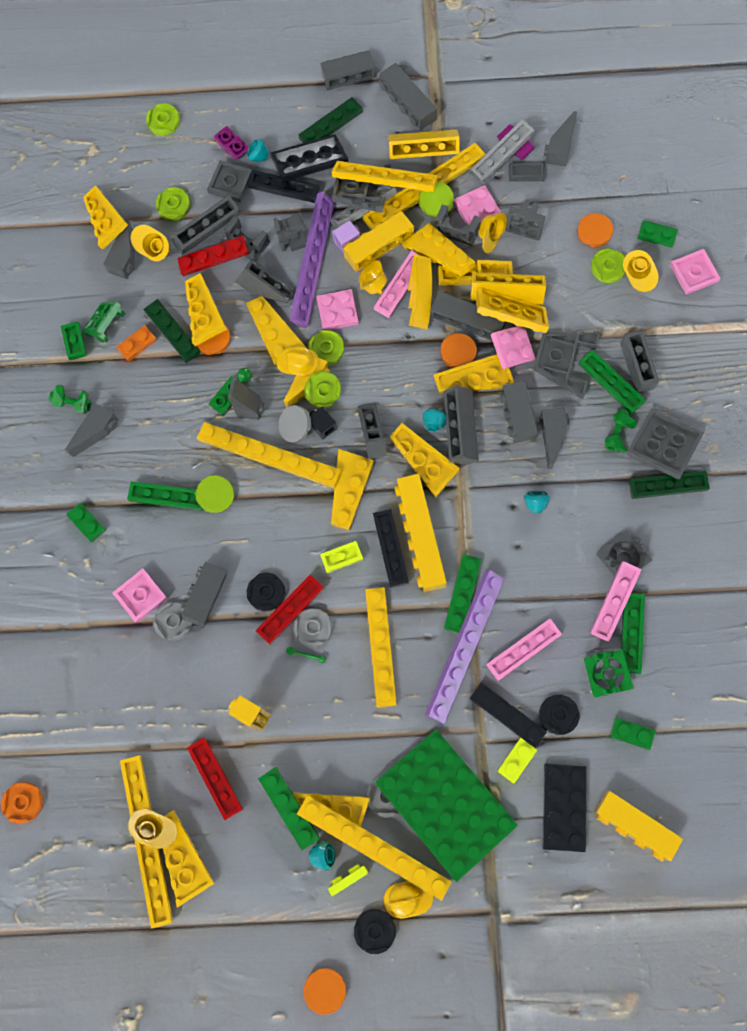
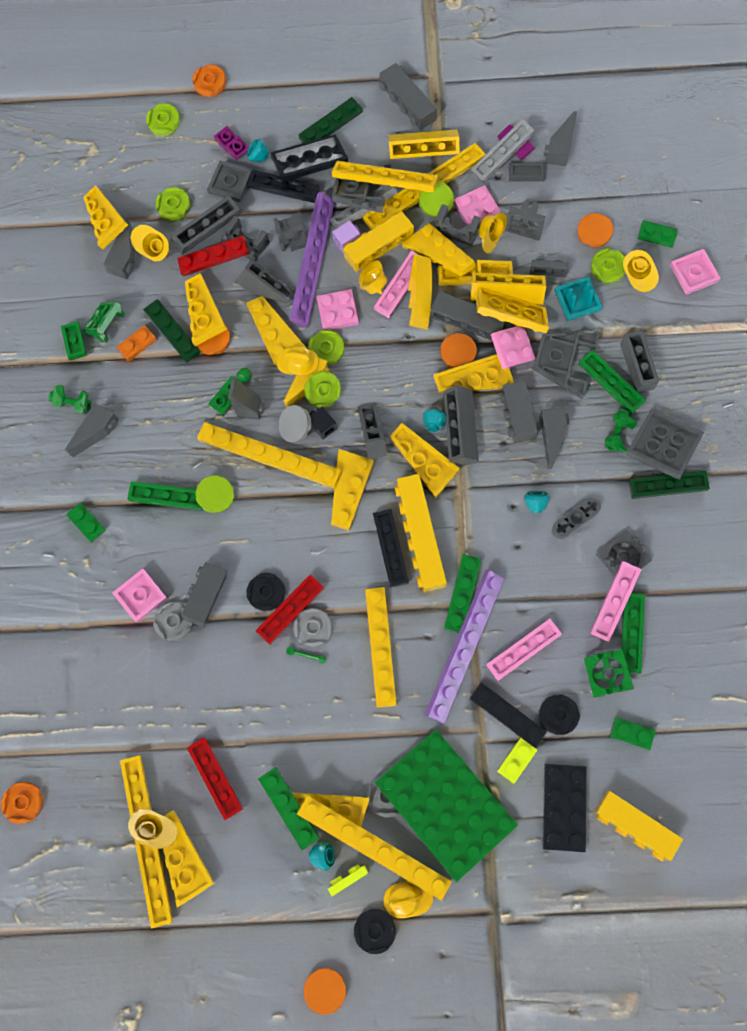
yellow brick [228,695,272,732] -> none
dark grey brick [320,50,375,91] -> none
neon yellow plate [320,541,363,573] -> none
none -> orange tile [192,64,227,97]
none -> dark grey plate [530,259,569,277]
none -> dark grey beam [552,498,601,539]
none -> teal plate [554,277,603,322]

